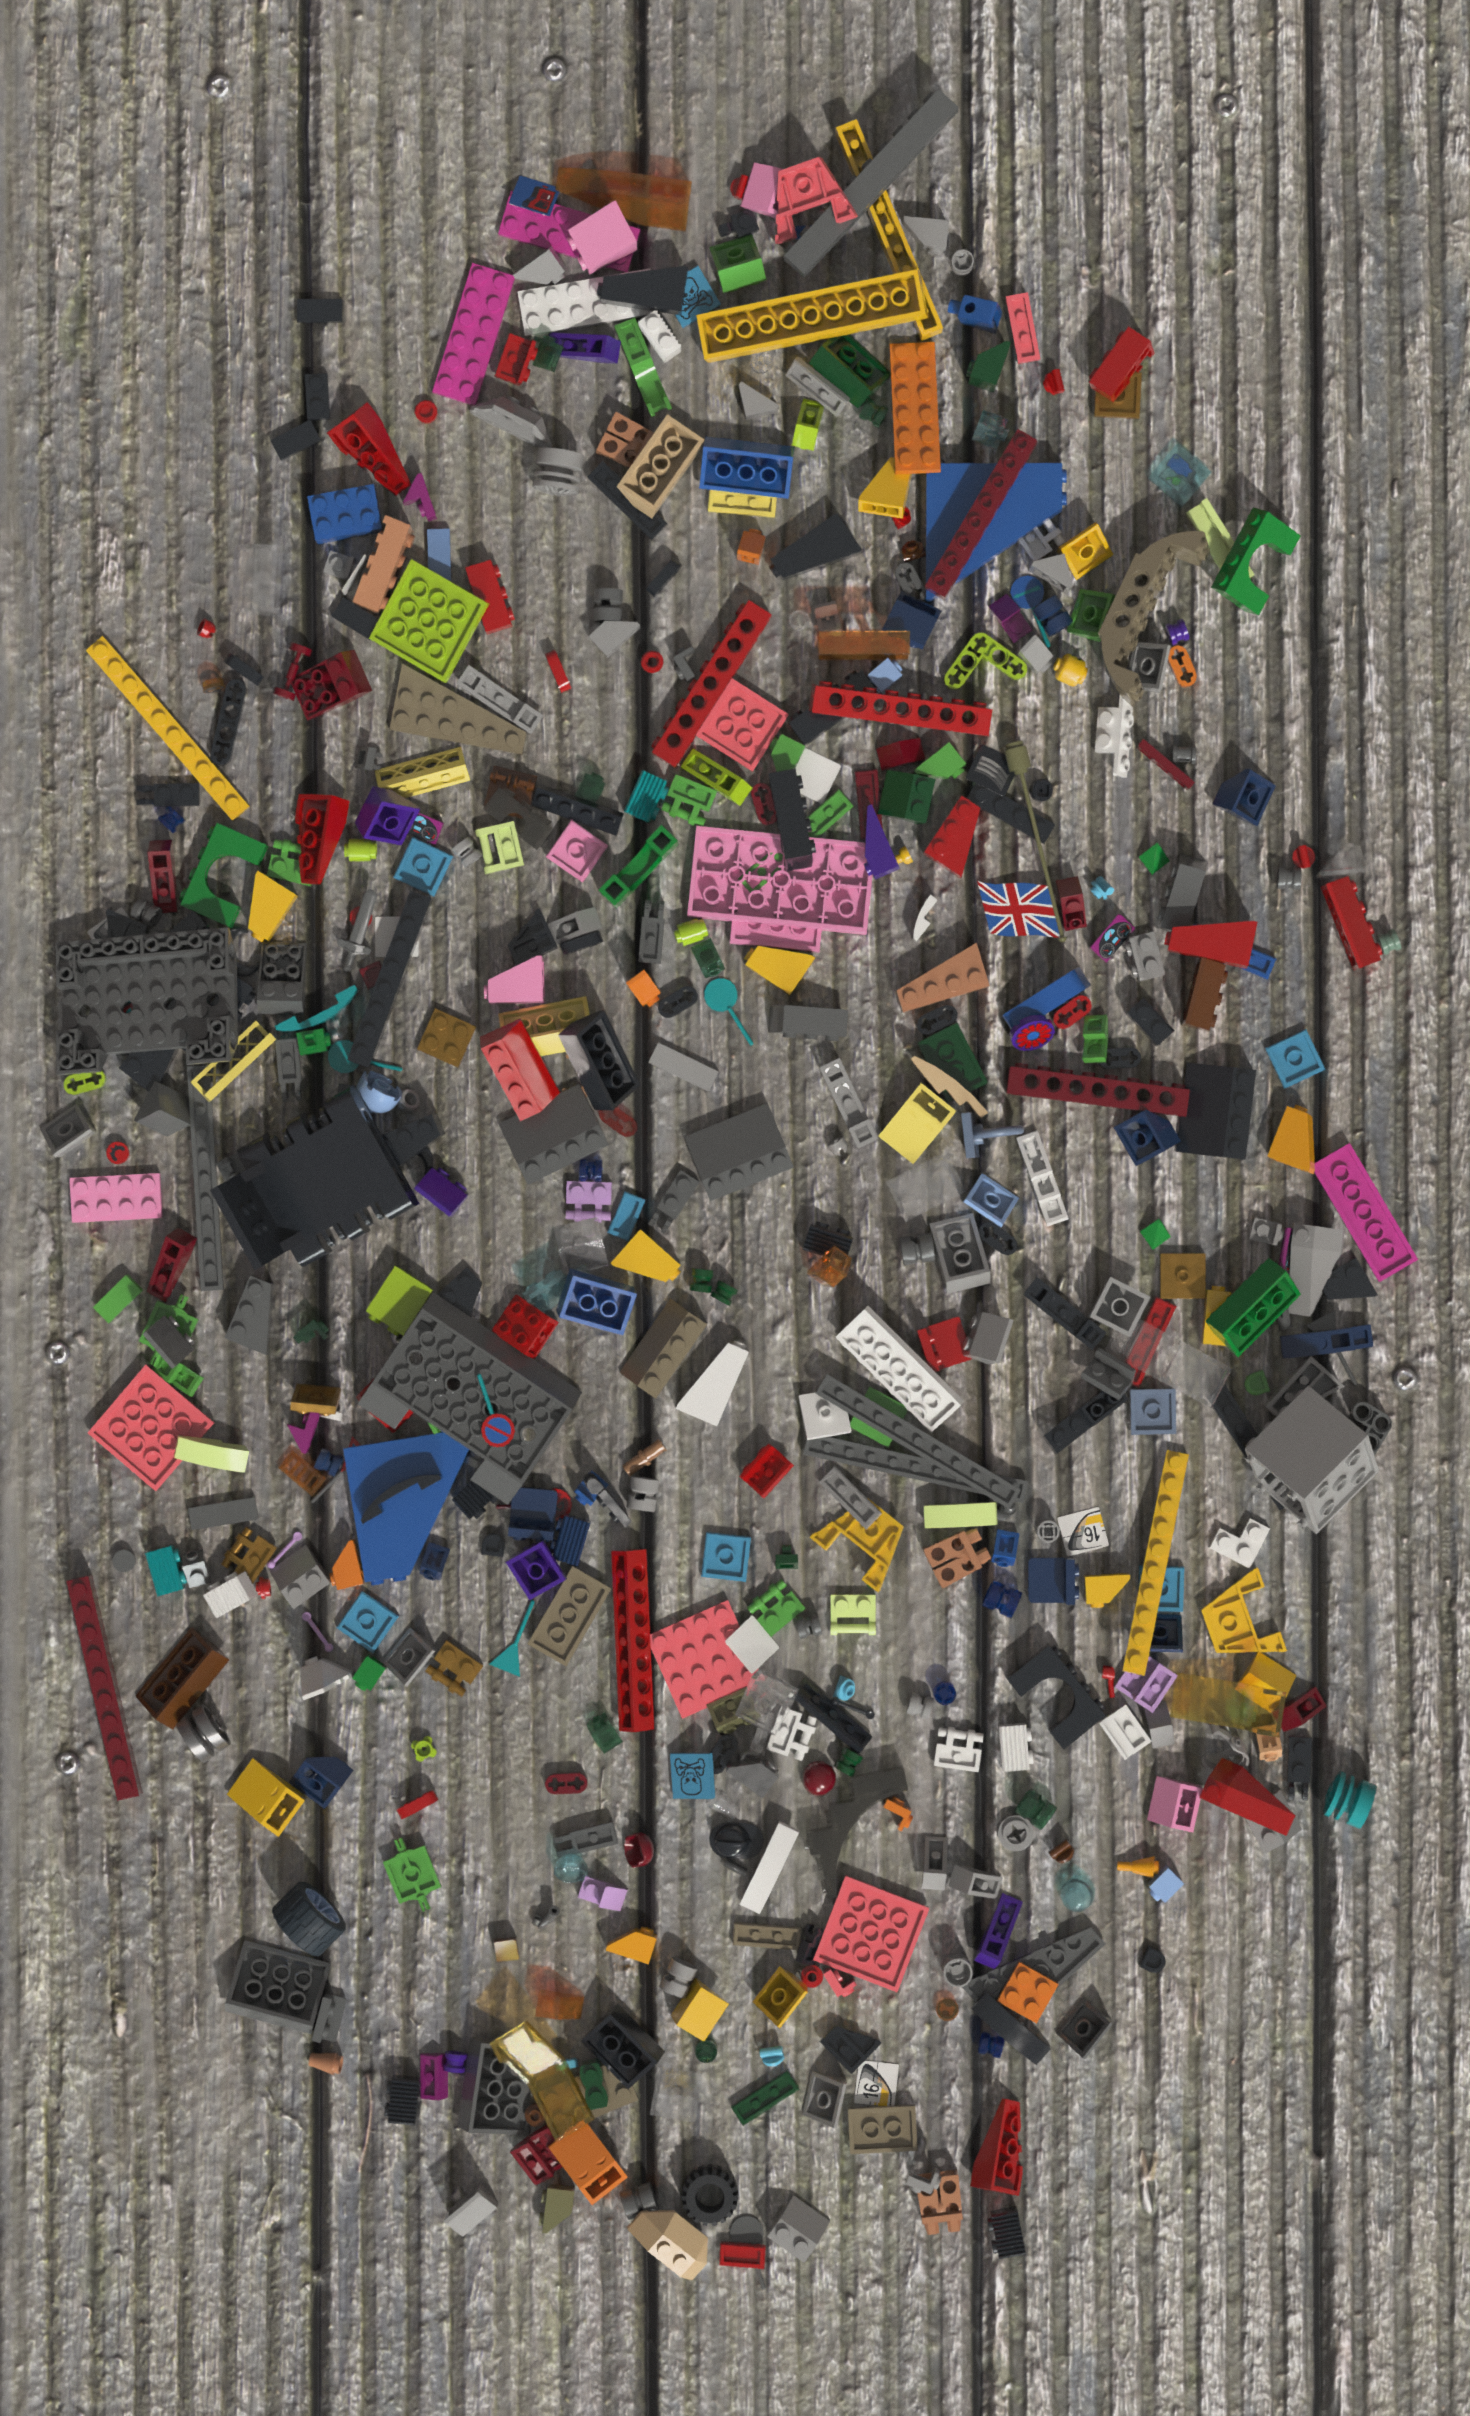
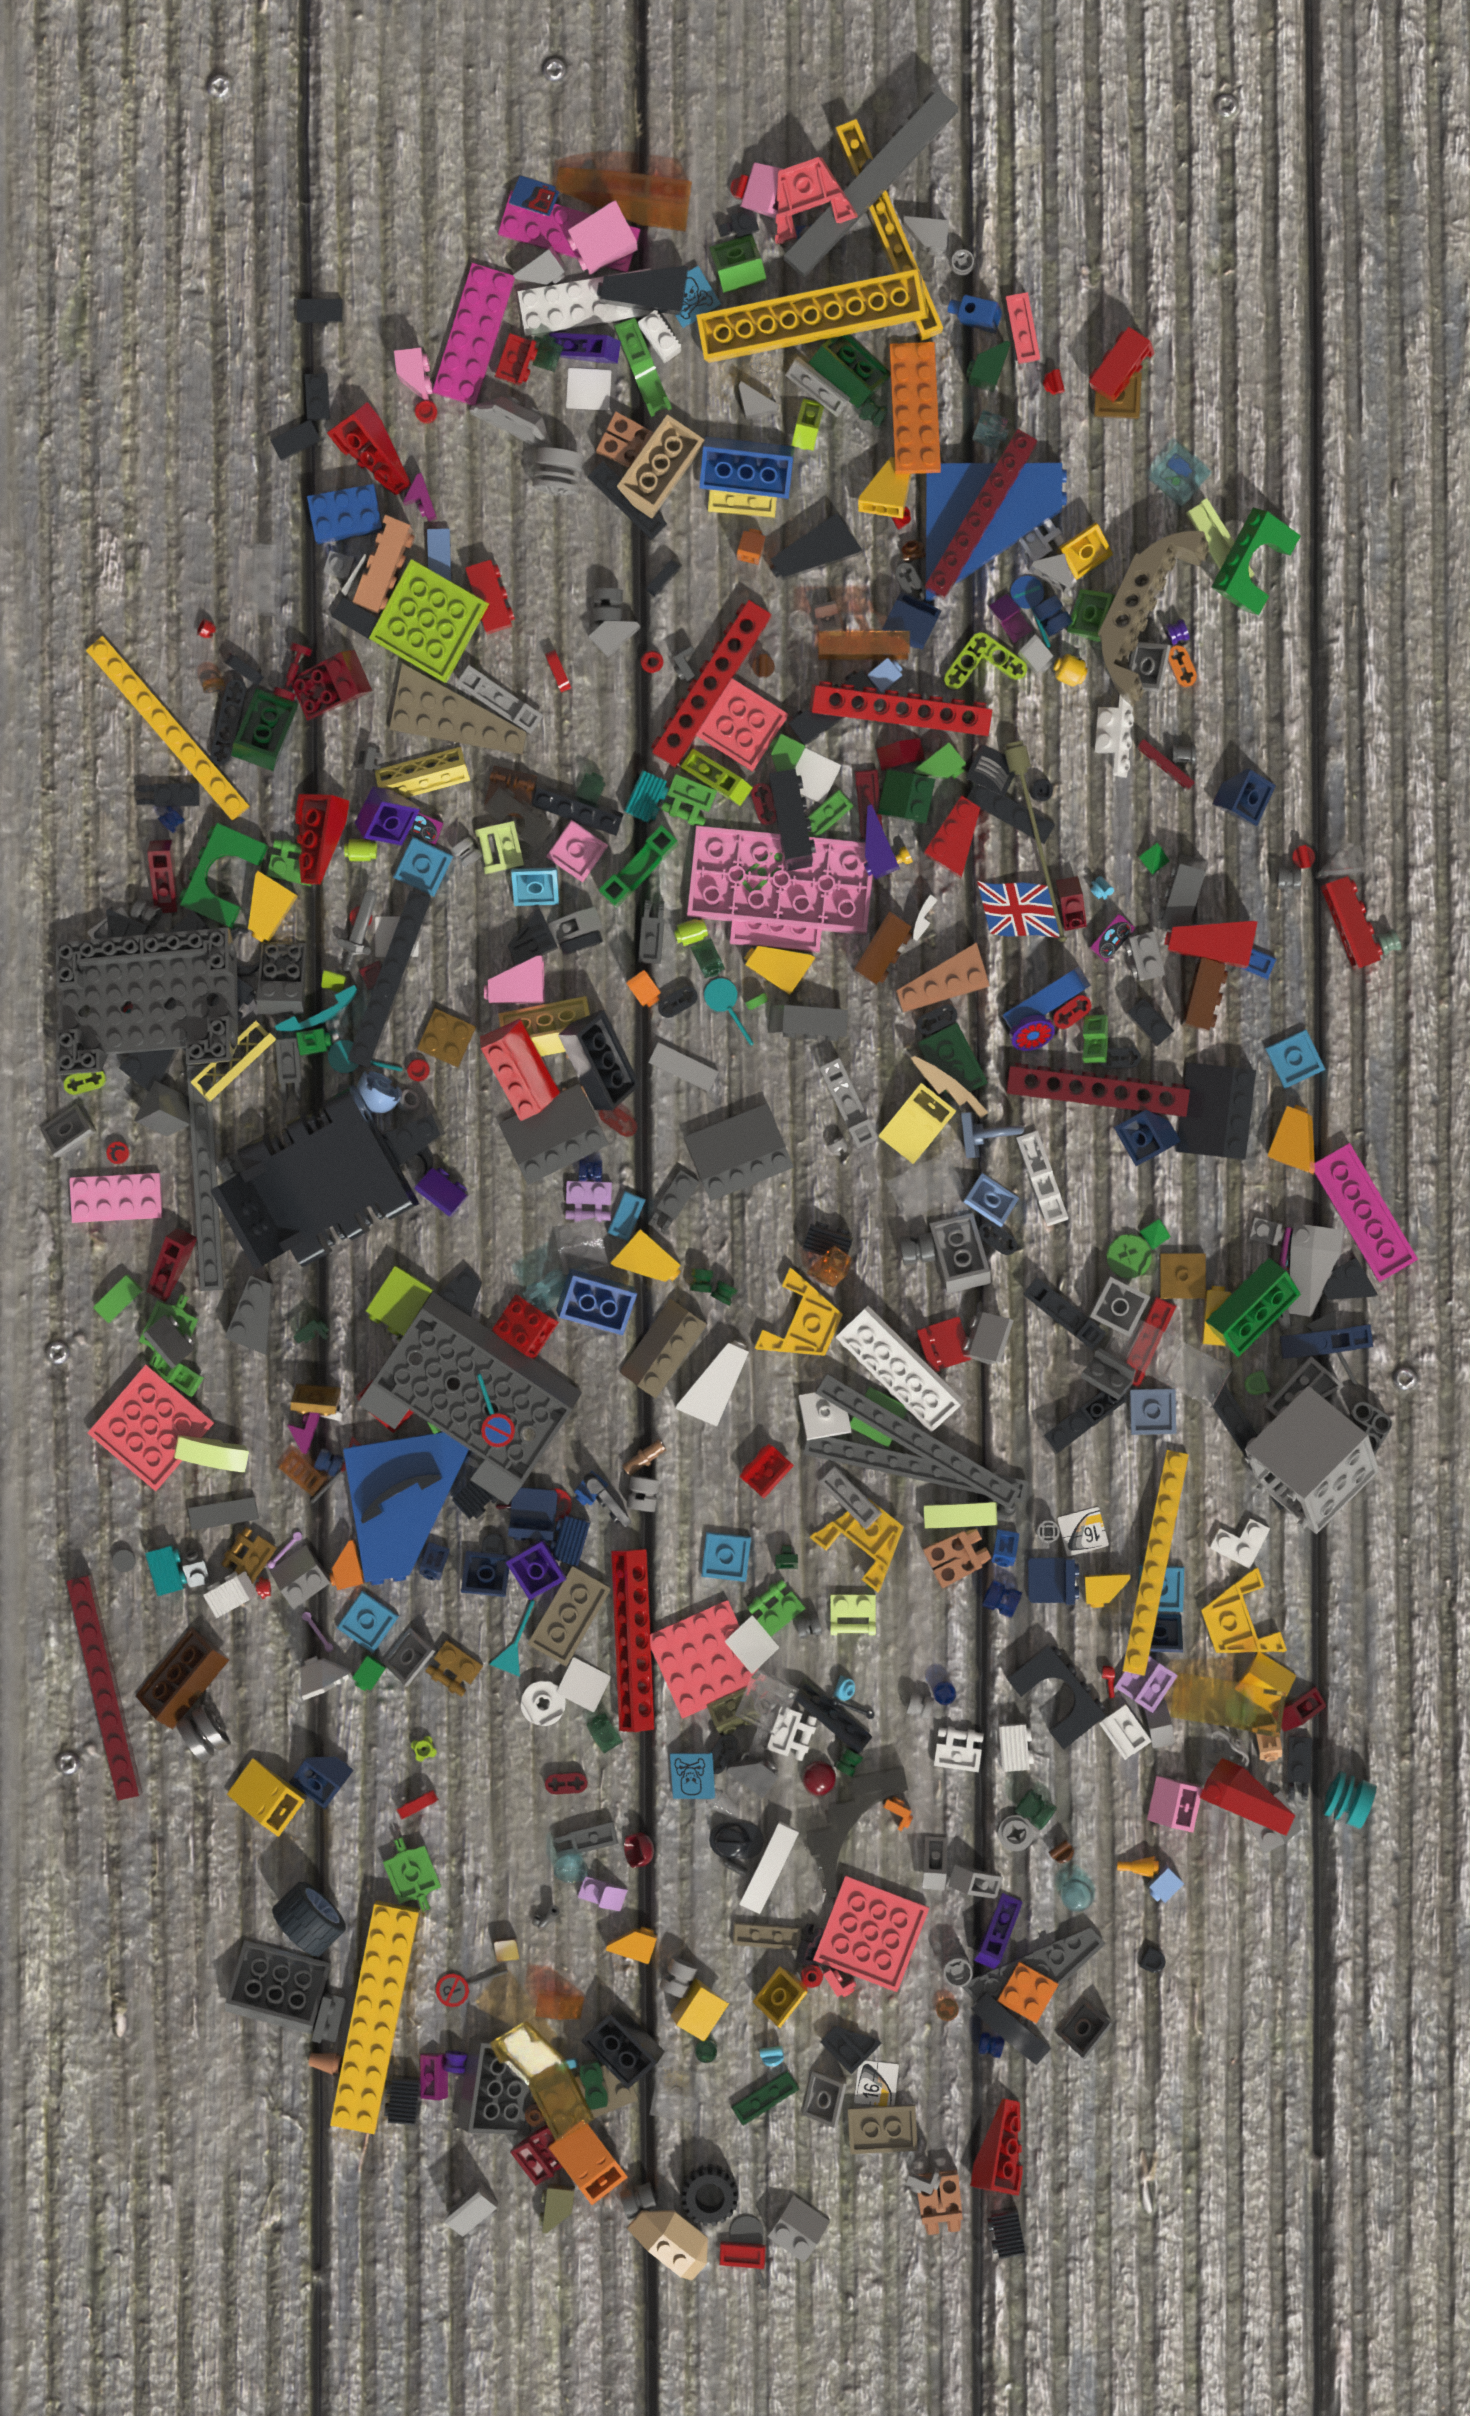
none -> dark green slope [231,688,299,772]
none -> lime slope [321,970,347,993]
none -> yellow brick [330,1900,420,2134]
none -> bright pink slope [394,348,433,400]
none -> red tile [407,1059,430,1082]
none -> piece [436,1969,508,2007]
none -> dark blue slope [461,1551,511,1597]
none -> medium azure slope [511,868,559,906]
none -> white plate [521,1680,566,1726]
none -> white sticker [556,1658,611,1712]
none -> white sticker [566,368,611,410]
none -> bright green tile [745,992,768,1010]
none -> reddish brown plate [752,654,775,678]
none -> yellow wing [755,1268,843,1356]
none -> reddish brown slope [853,911,913,985]
none -> bright green tile [1106,1234,1152,1279]

